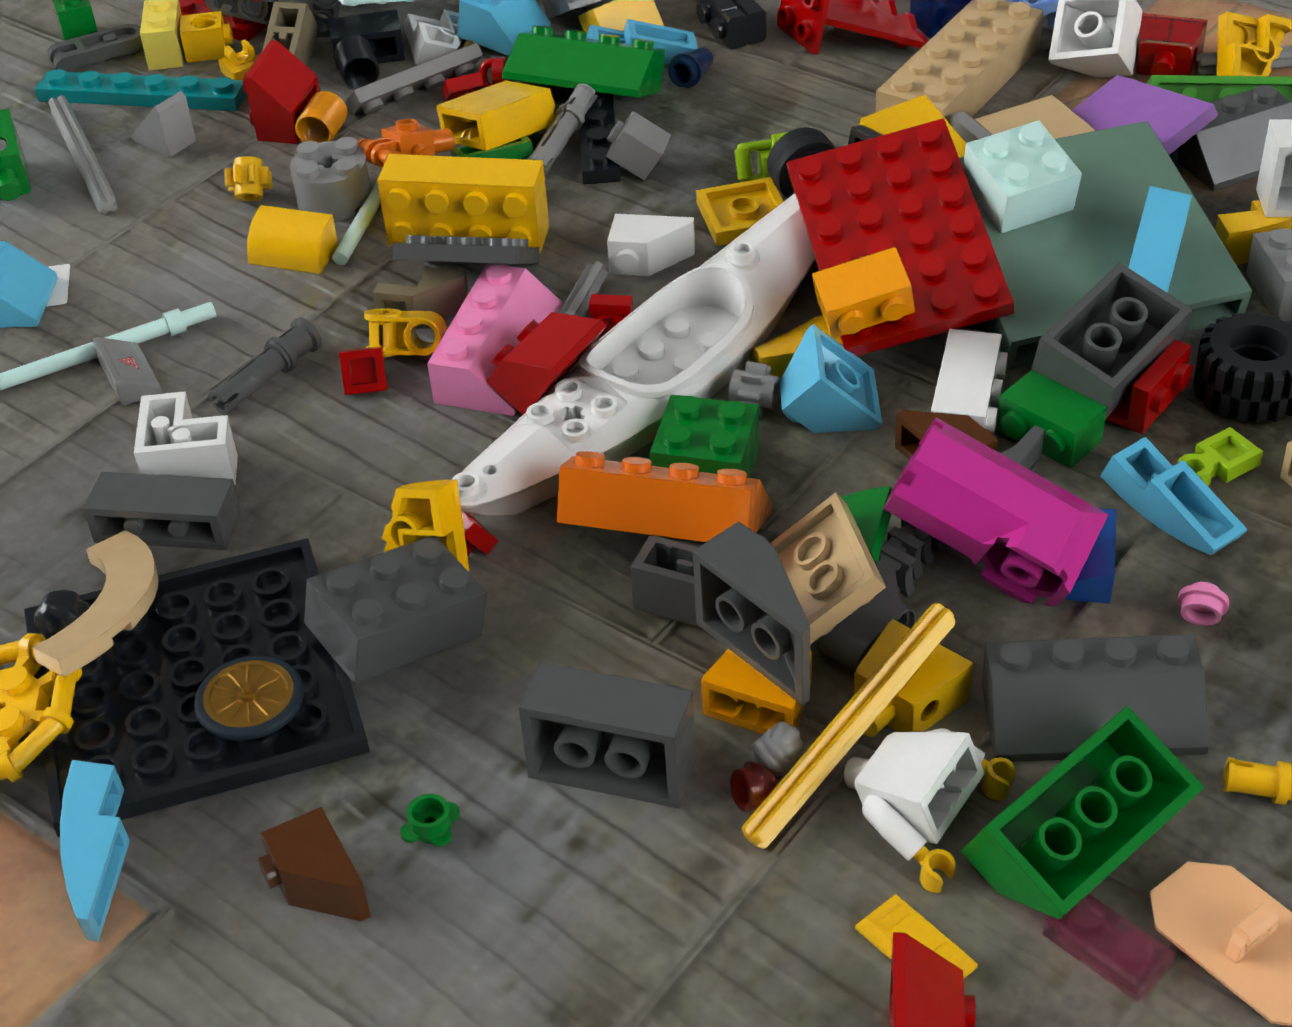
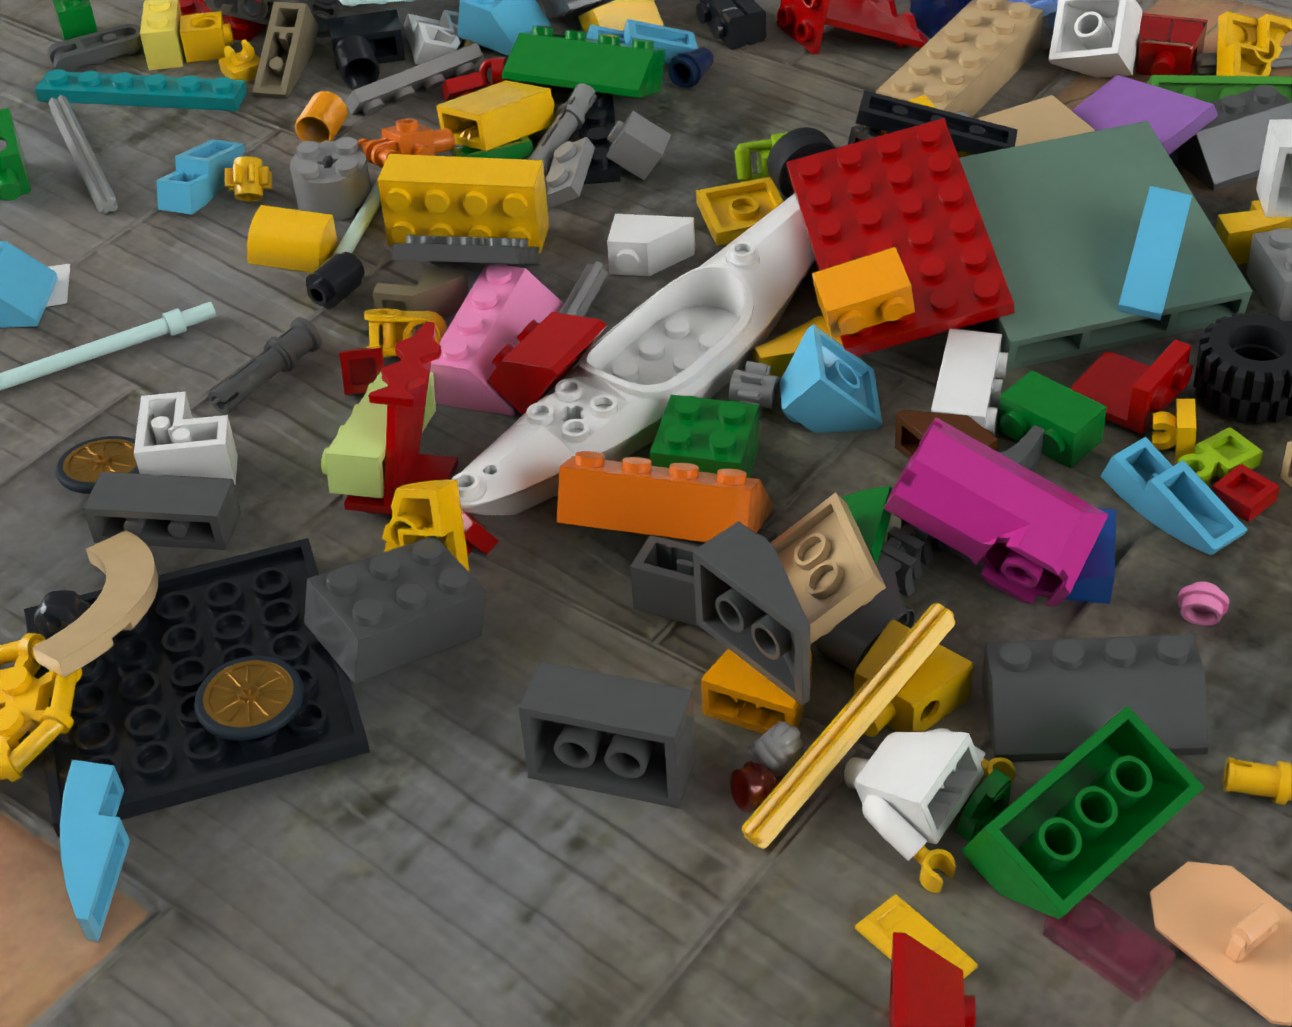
light grey slope [92,337,163,406] -> none
light grey slope [131,91,196,158] -> none
red slope [243,40,320,144] -> none
reddish brown slope [258,807,371,921] -> none
green plate [400,794,460,847] -> none
red tile [589,294,634,341] -> none
light aqua brick [962,120,1082,234] -> none
dark grey brick [1031,262,1193,419] -> none
none -> pearl gold wheel [55,436,139,494]
none -> medium azure slope [156,139,245,215]
none -> black brick [306,252,365,308]
none -> yellowish green brick [321,370,436,498]
none -> red piece [344,322,458,515]
none -> light grey plate [545,137,595,209]
none -> black plate [856,90,1018,154]
none -> green tile [956,768,1011,842]
none -> yellow tile [1152,399,1197,463]
none -> red plate [1211,464,1280,522]

